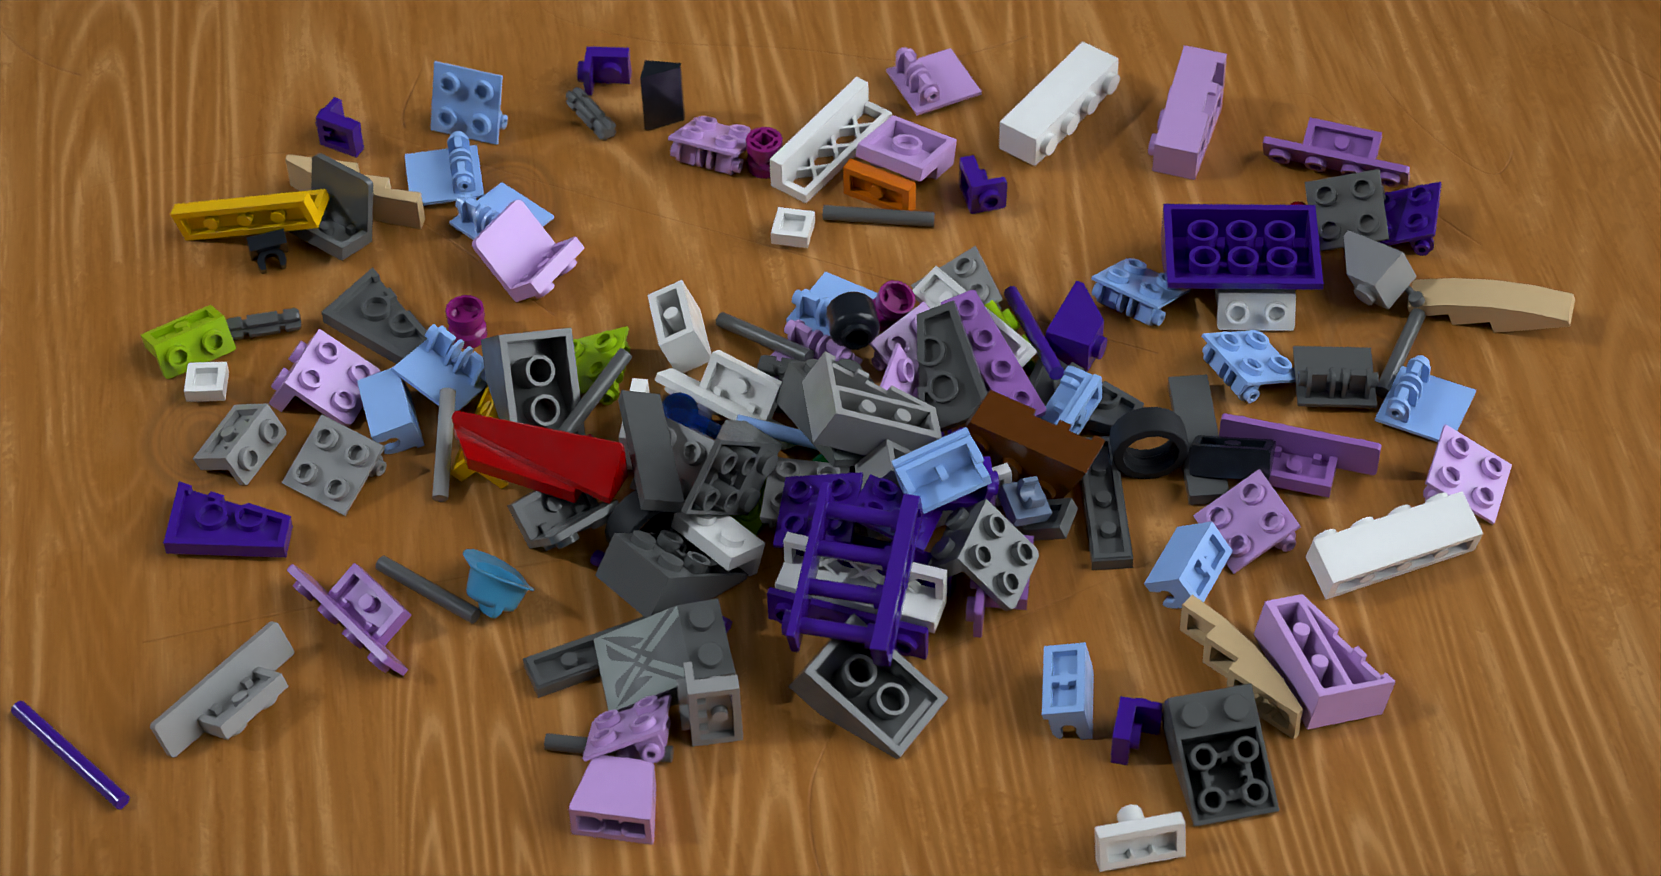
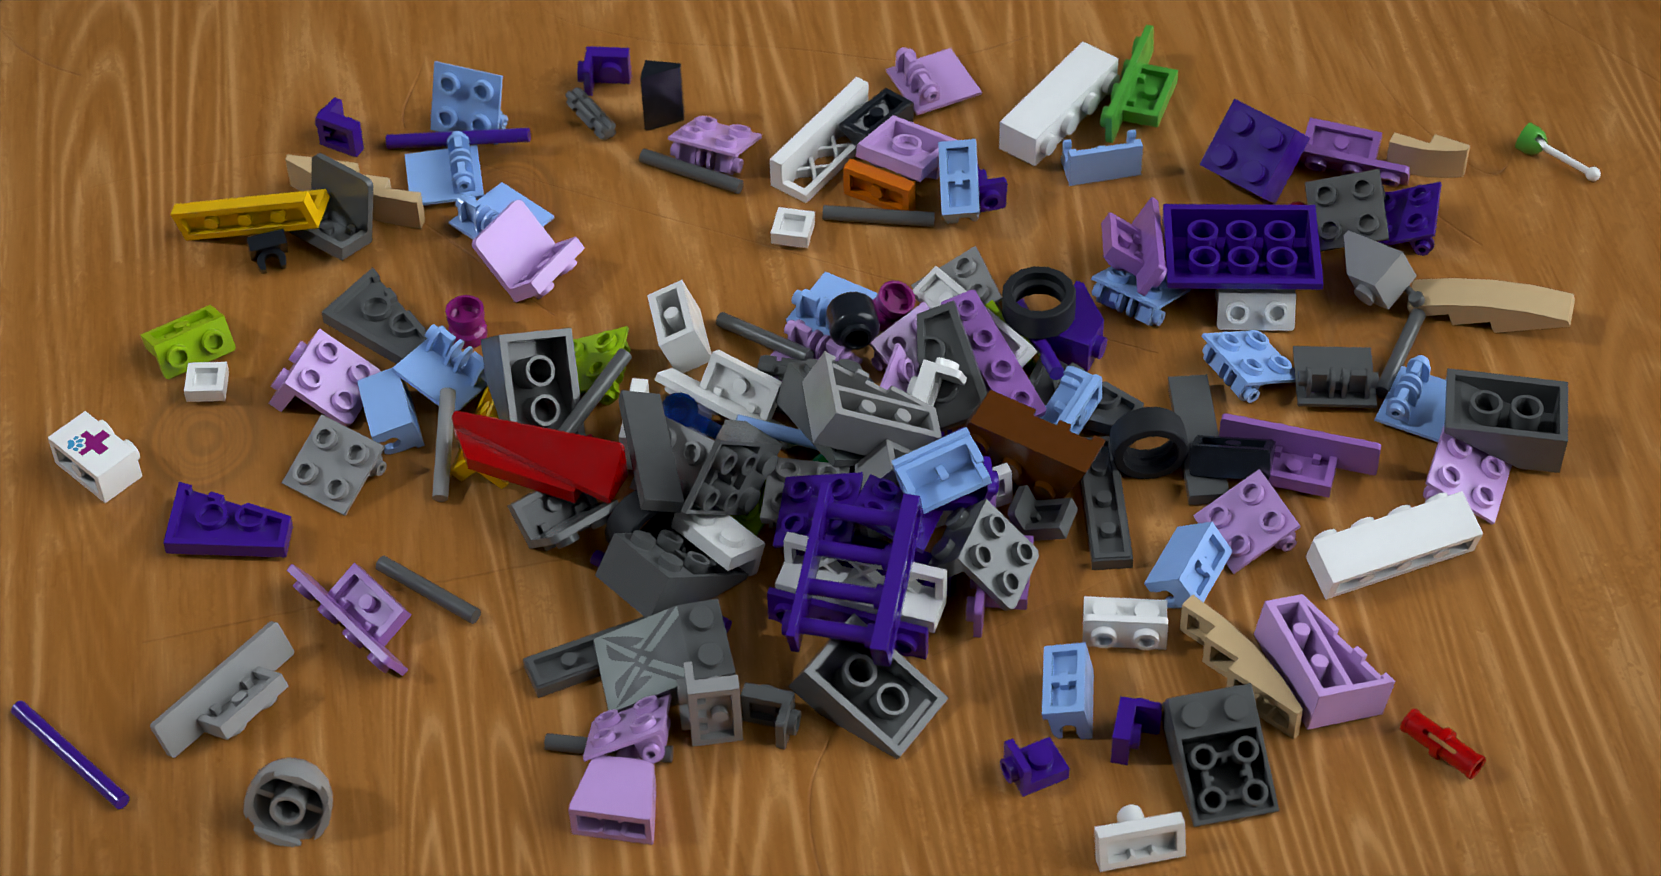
light grey bracket [193,403,287,485] -> none
dark grey axle [226,308,302,341] -> none
dark azure piece [463,549,534,619] -> none
magenta wheel [746,127,783,179] -> none
sand blue tile [997,476,1052,527] -> none
lavender wedge [1148,45,1227,180] -> none
none -> white brick [48,411,142,503]
none -> light grey cylinder [243,757,333,847]
none -> dark purple bar [386,128,531,149]
none -> dark grey bar [639,148,743,194]
none -> dark grey bracket [741,682,801,749]
none -> black slope [839,88,914,148]
none -> white bracket [907,357,967,406]
none -> light blue hinge [938,139,980,224]
none -> dark purple bracket [1000,737,1070,797]
none -> black tyre [1002,266,1076,339]
none -> light blue hinge [1061,129,1143,186]
none -> white bracket [1082,596,1168,650]
none -> bright green bracket [1100,25,1178,143]
none -> medium lavender bracket [1101,197,1167,296]
none -> dark purple brick [1199,98,1310,204]
none -> tan slope [1387,132,1470,178]
none -> red pin [1400,708,1486,780]
none -> dark grey slope [1444,368,1568,473]
none -> hinge [1515,122,1601,181]

